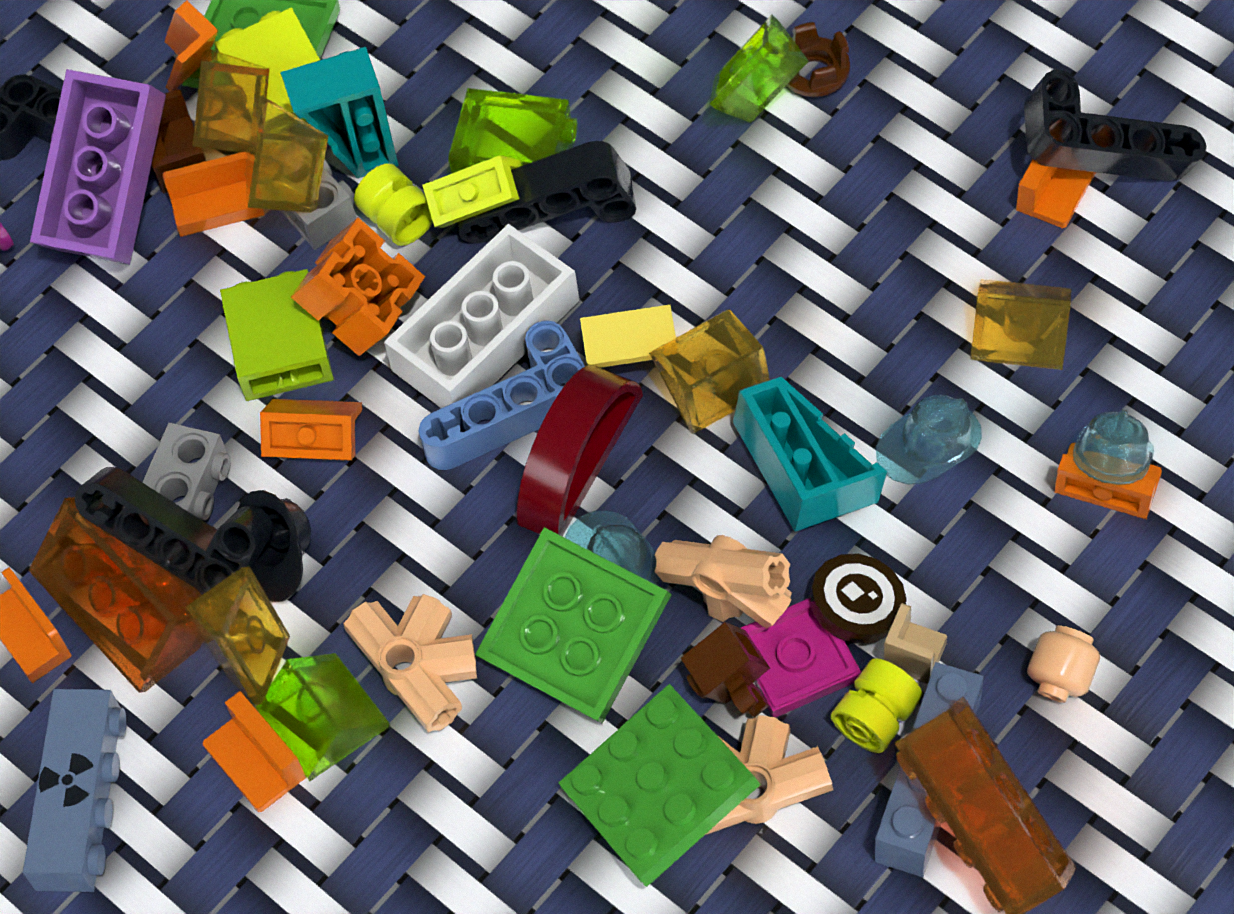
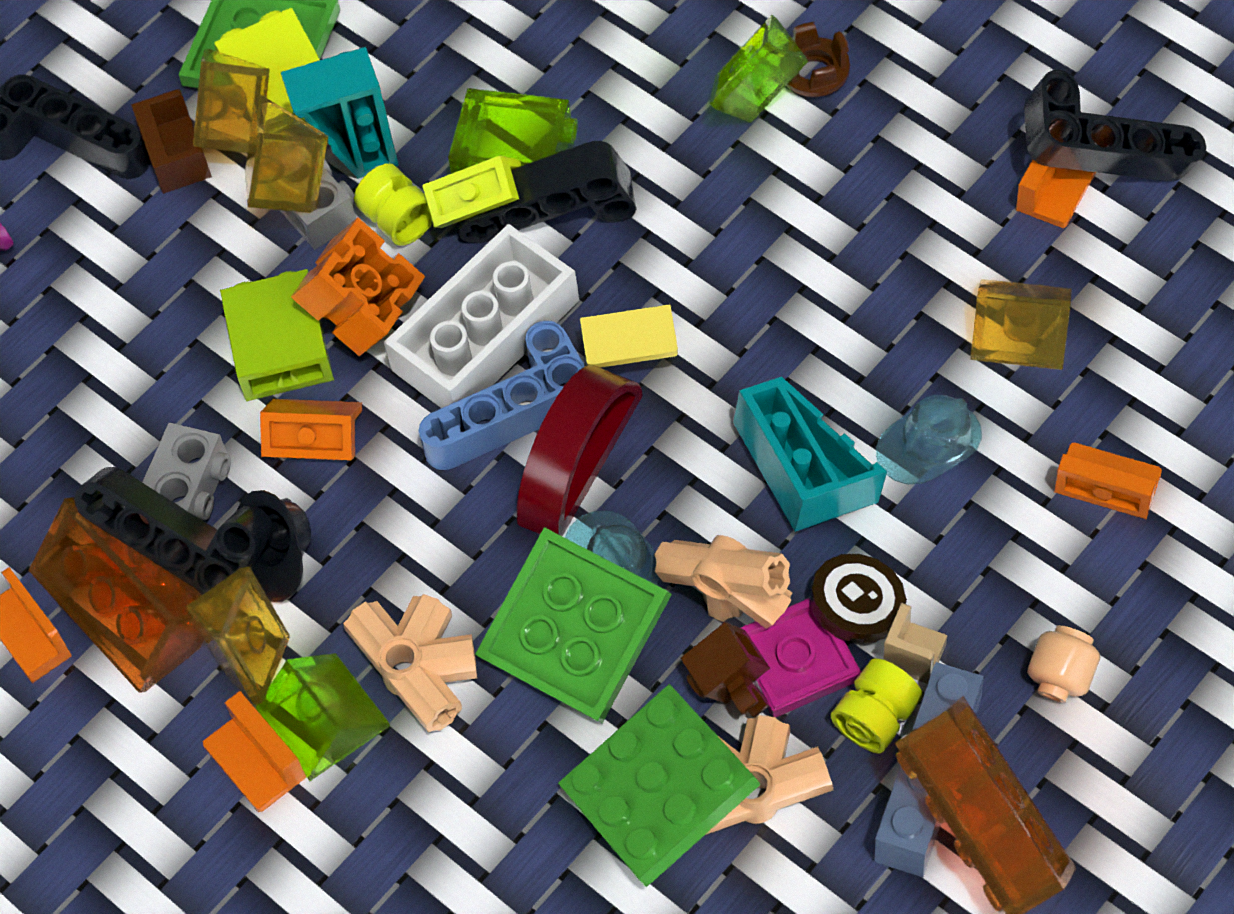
sand blue brick [23,689,126,892] -> none
medium lavender brick [30,69,166,265] -> none
orange panel [162,152,265,237] -> none
orange panel [164,0,219,91] -> none
clear yellow slope [649,309,770,434] -> none
clear light blue piece [1073,409,1154,485] -> none

